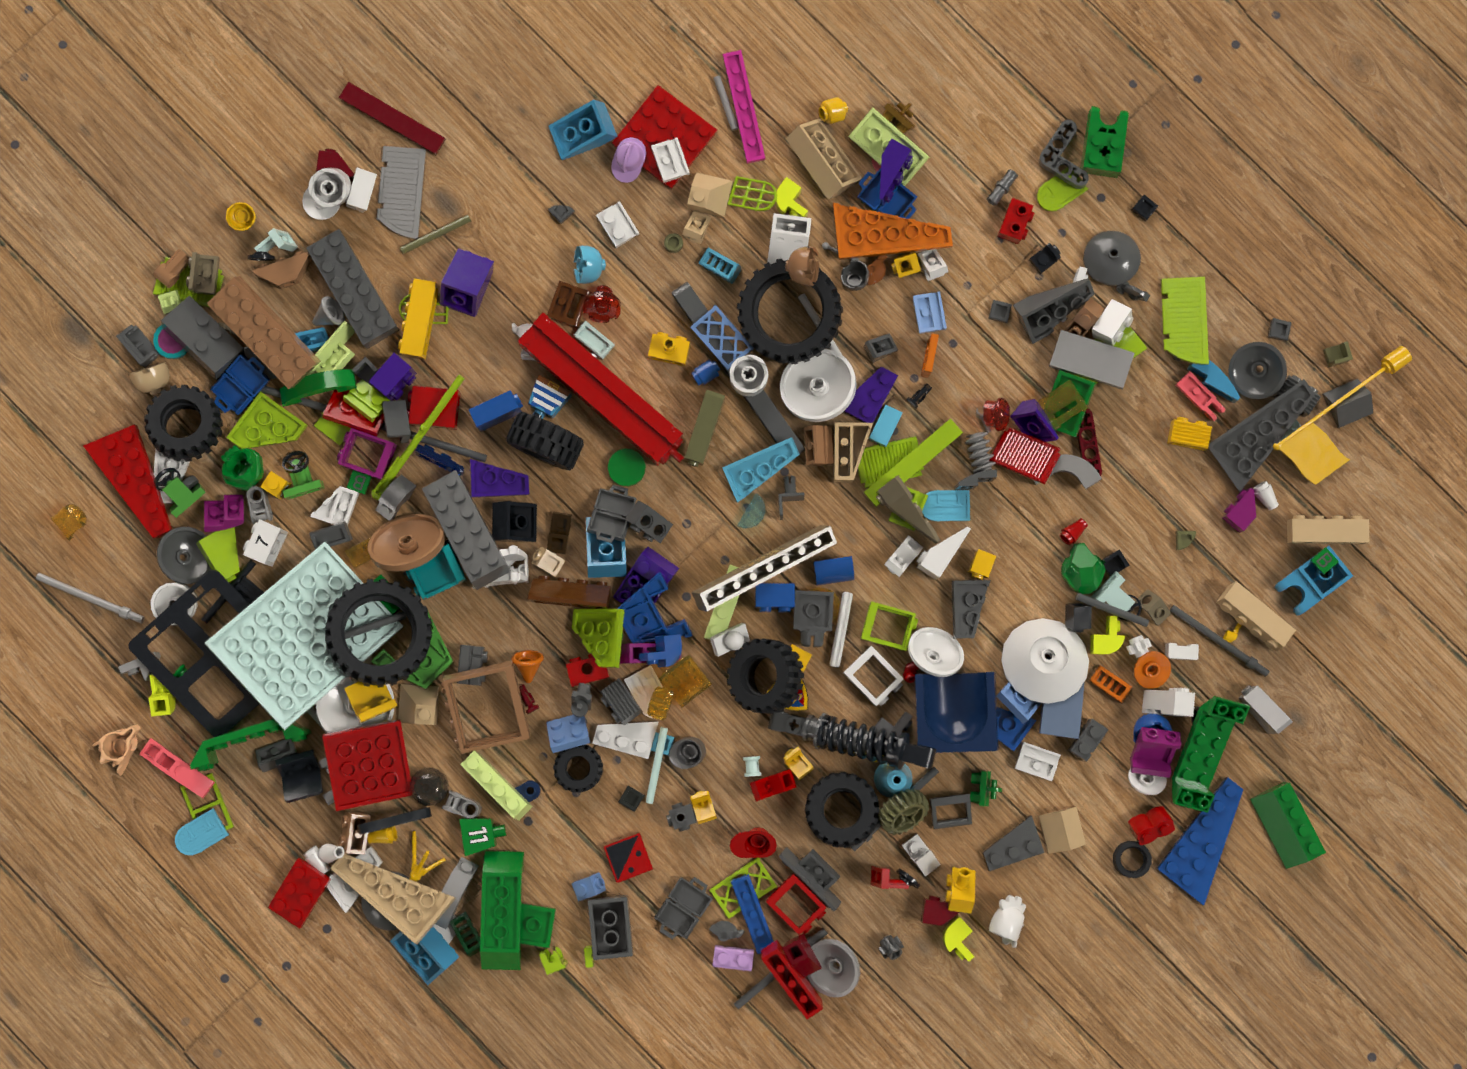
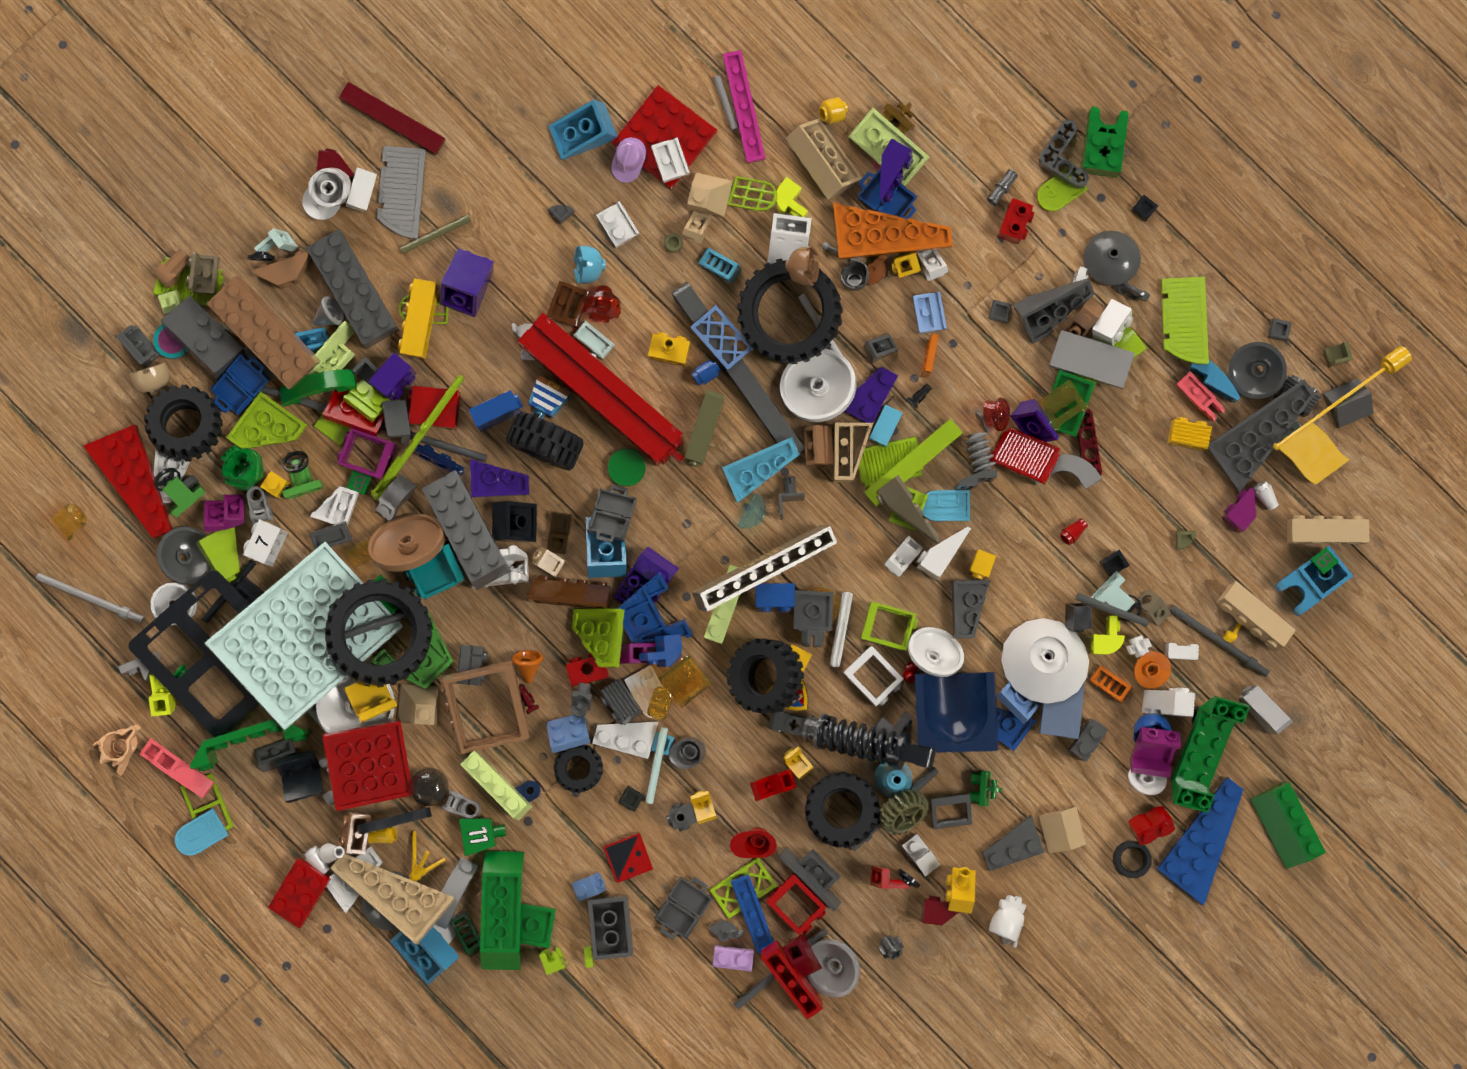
yellow hair [226,202,256,231] -> none
dark grey brick [625,500,673,543] -> none
white tile [710,623,750,657] -> none
white brick [730,355,768,396] -> none
light aqua bush [743,756,762,777] -> none
blue brick [813,556,854,586] -> none
neon yellow brick [943,915,974,962] -> none
white plate [1014,742,1061,781] -> none
black bracket [1029,242,1061,275] -> none
green helmet [1061,543,1106,594] -> none

